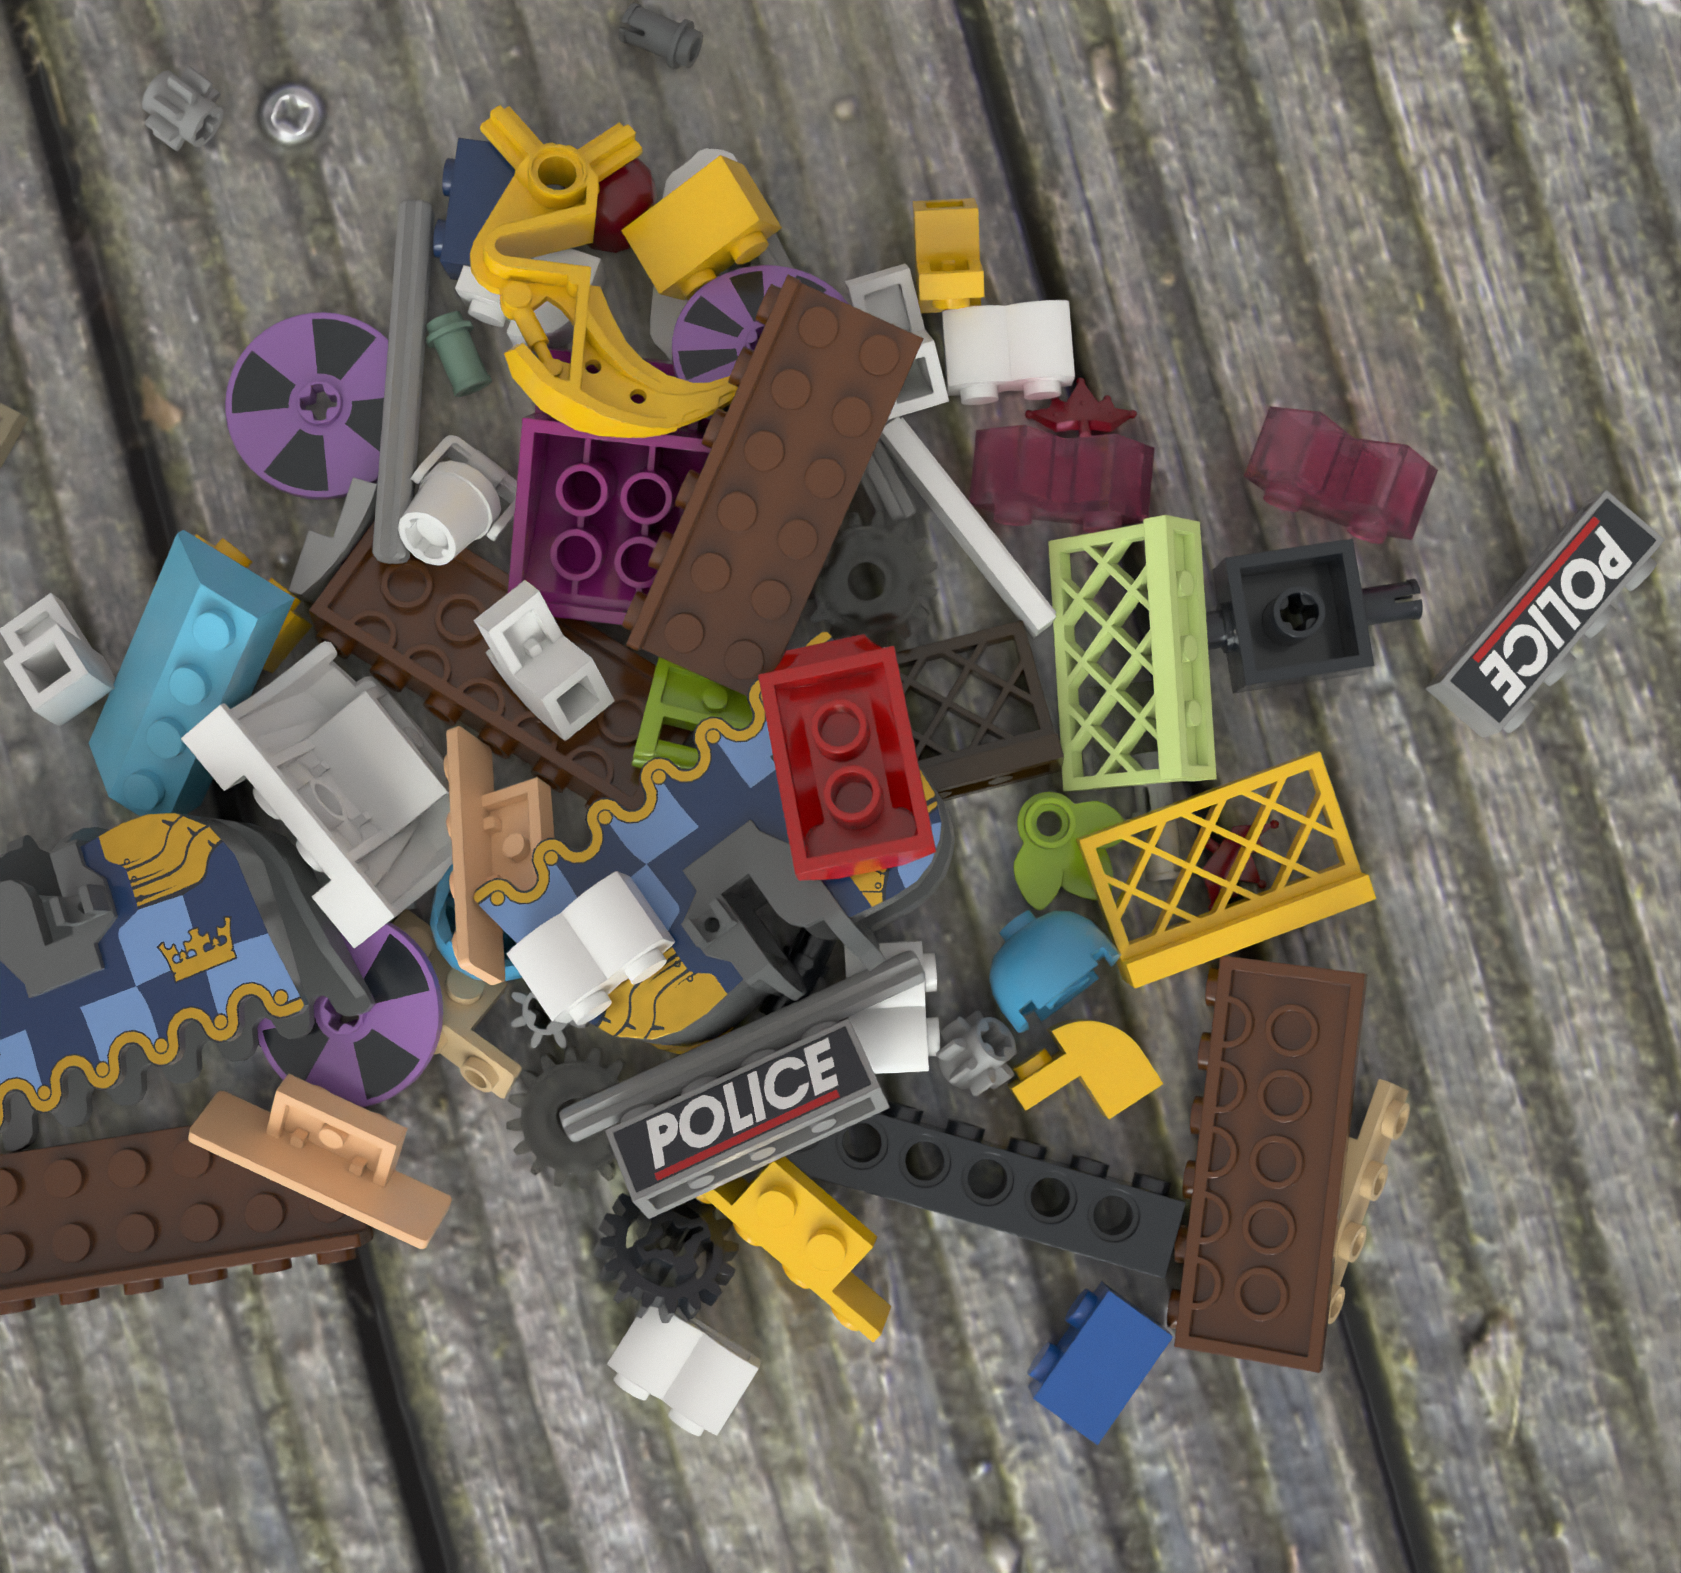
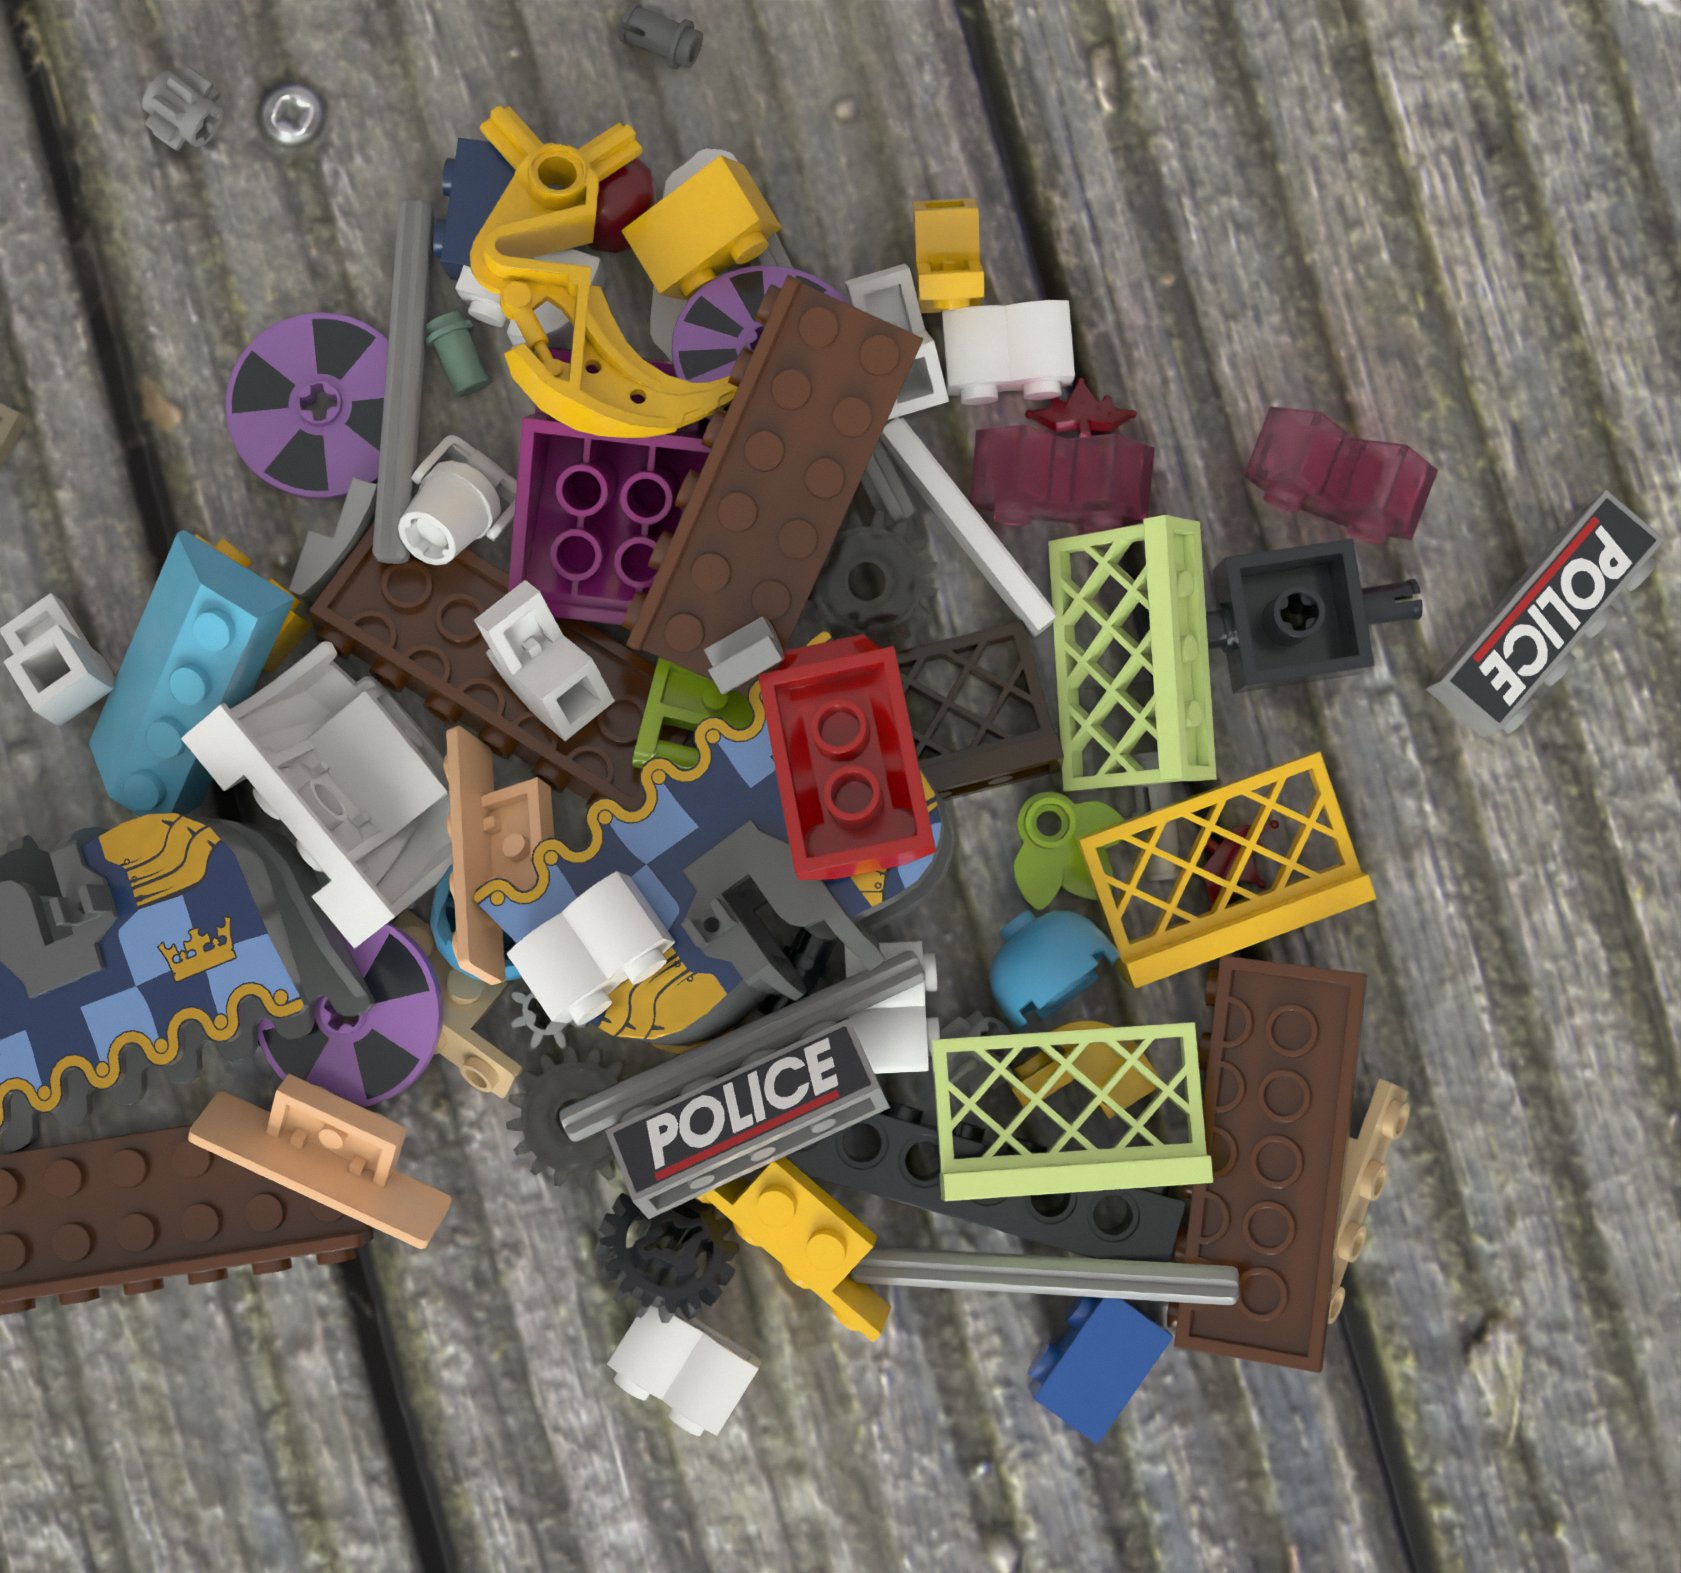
none -> light grey slope [704,616,785,694]
none -> light grey axle [850,1246,1239,1305]
none -> yellowish green fence [931,1022,1213,1201]

